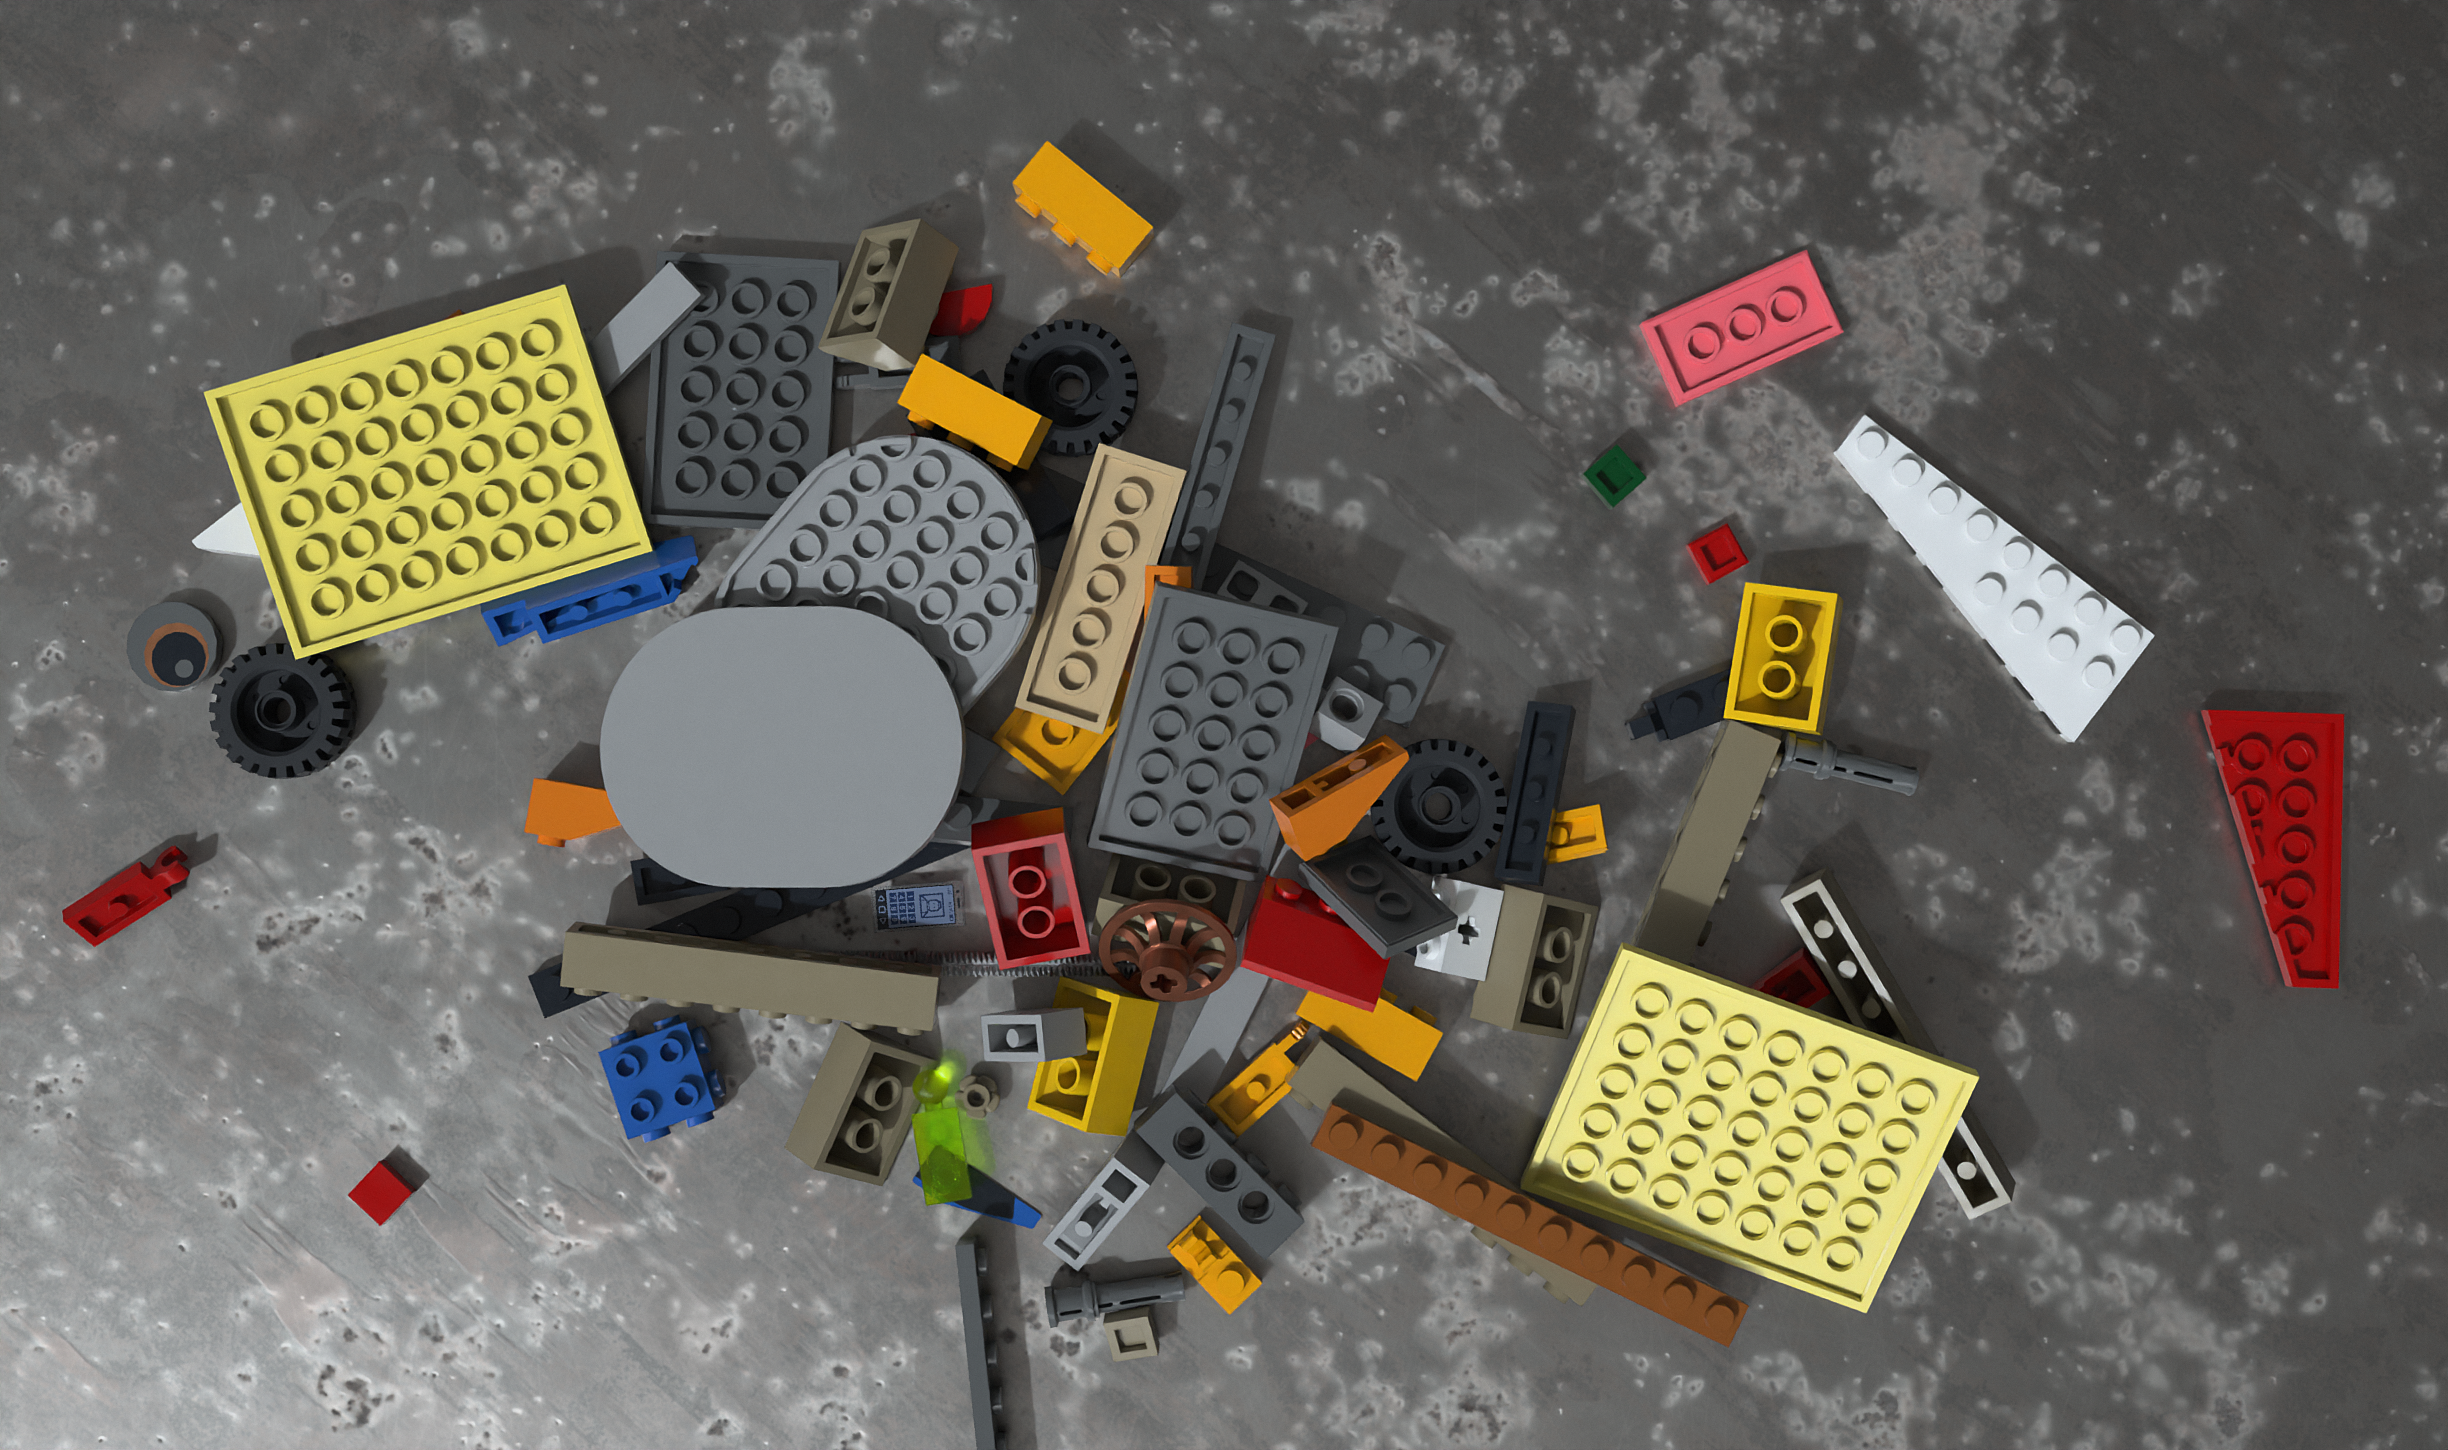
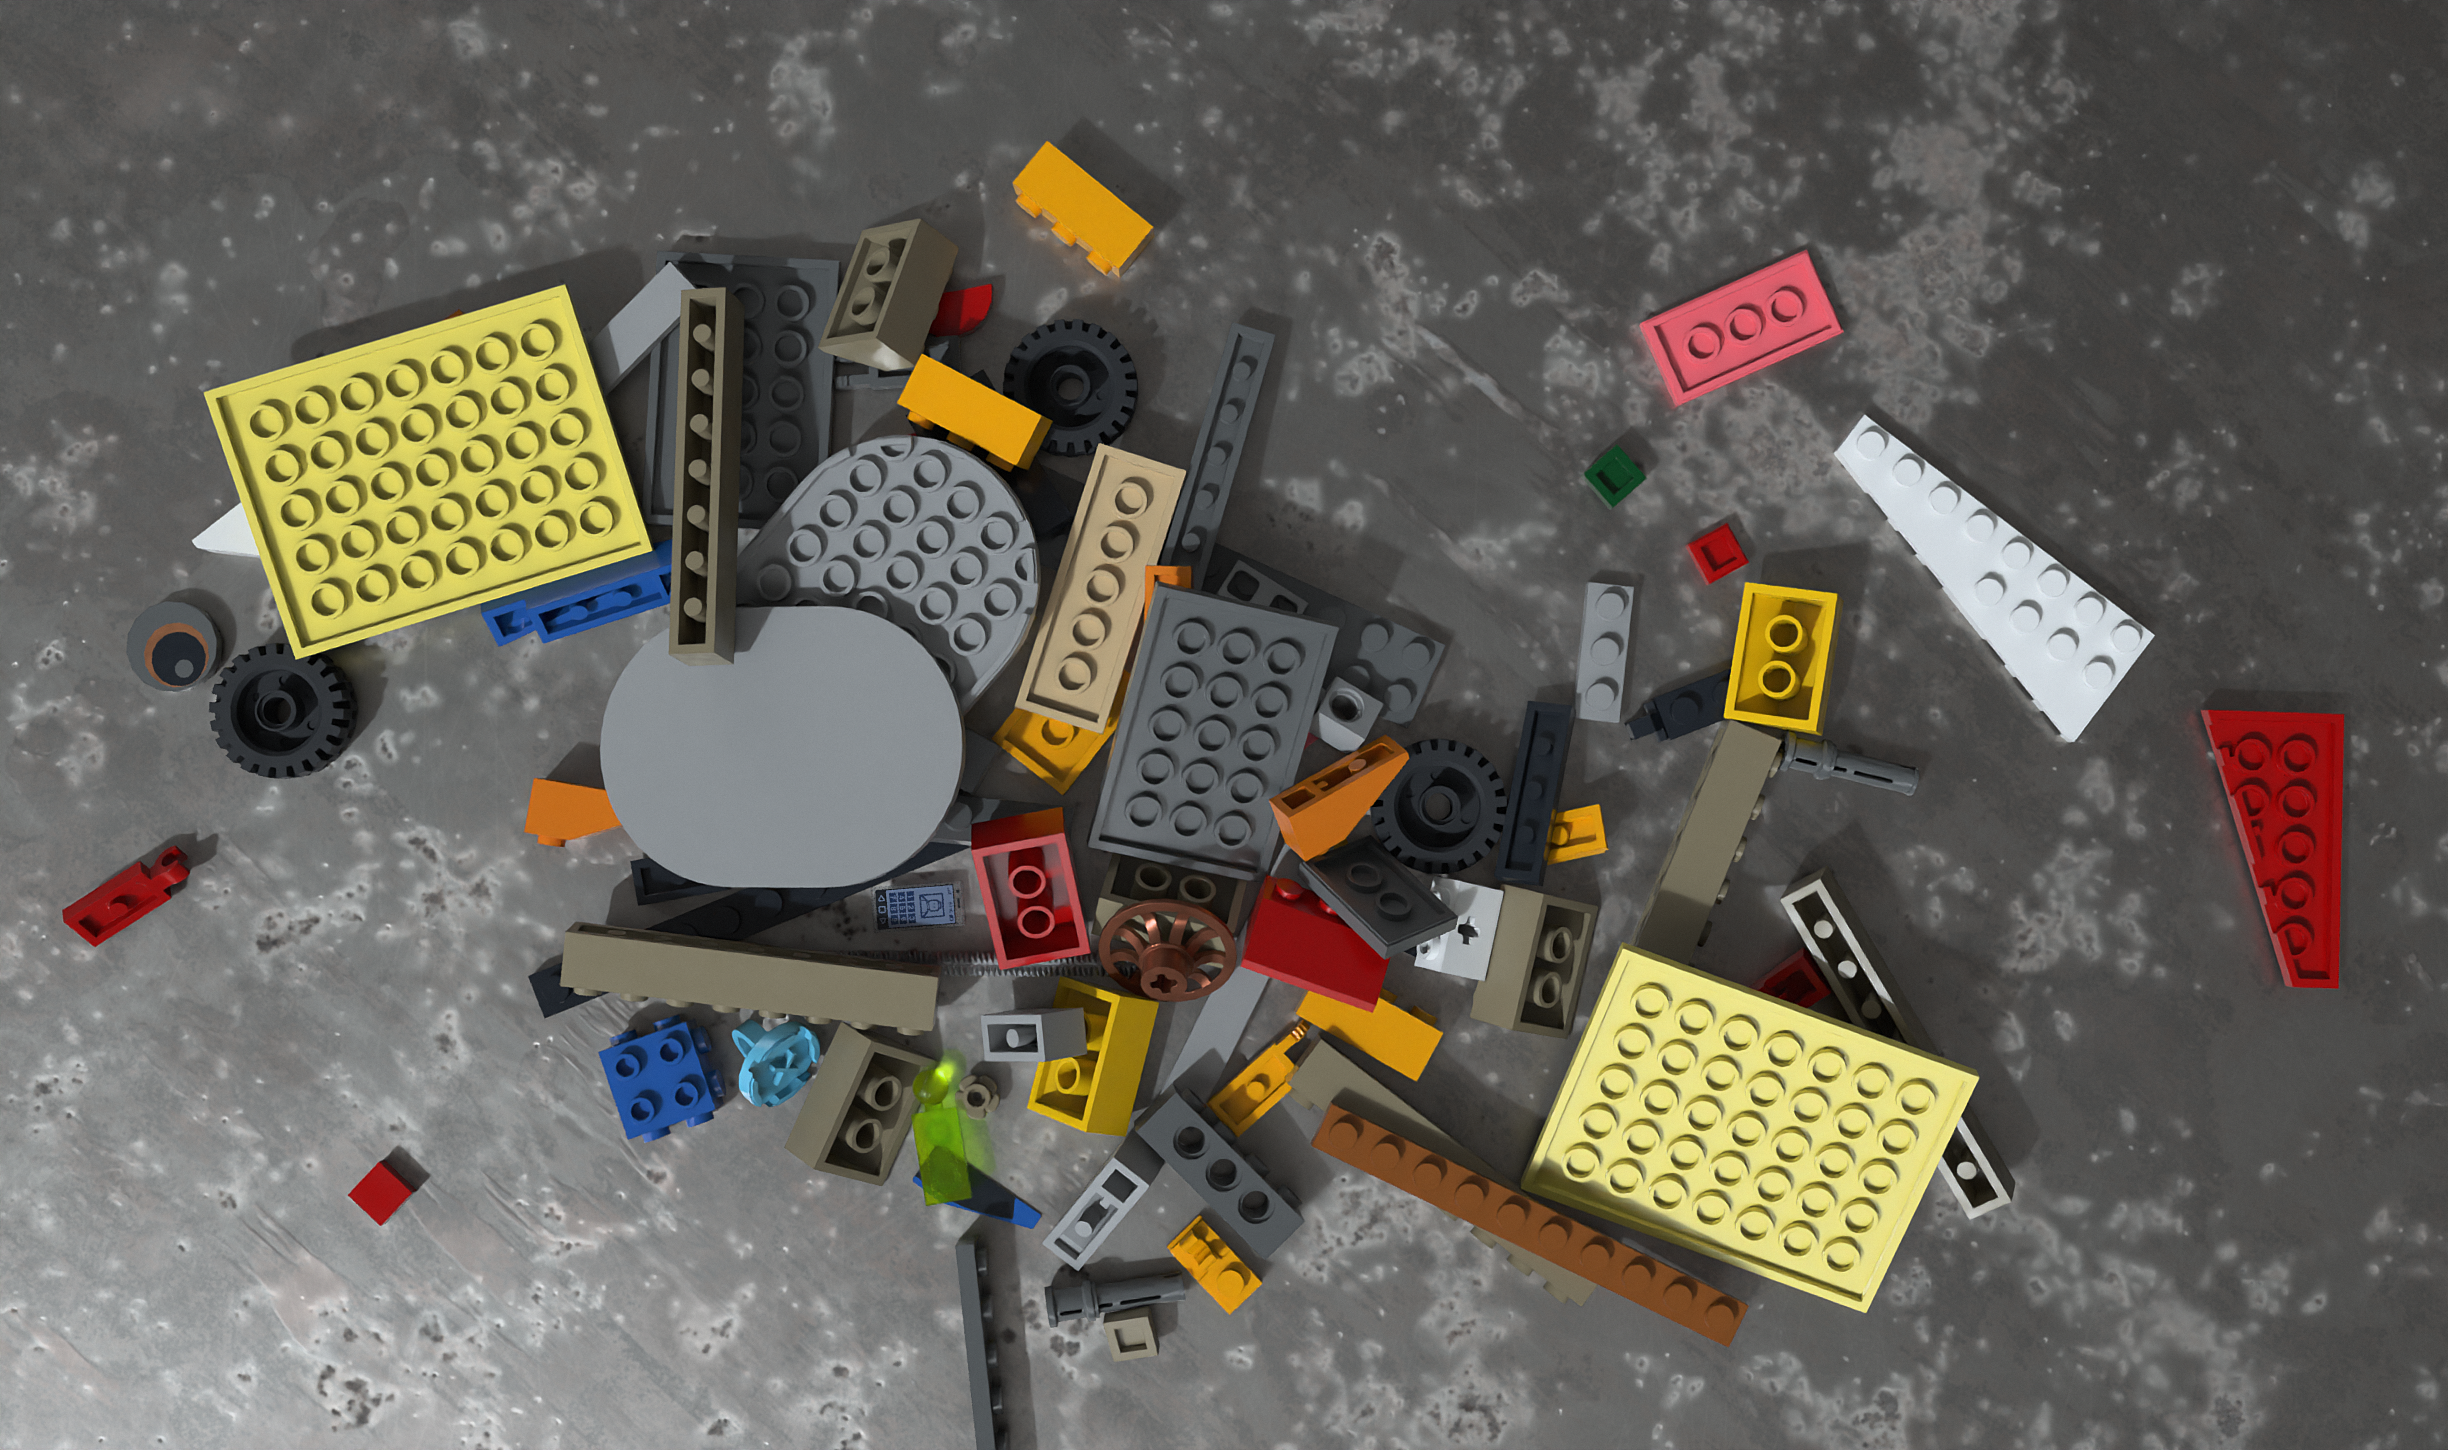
none -> dark tan brick [669,287,745,666]
none -> medium azure tile [732,1019,820,1107]
none -> light grey plate [1573,582,1634,723]

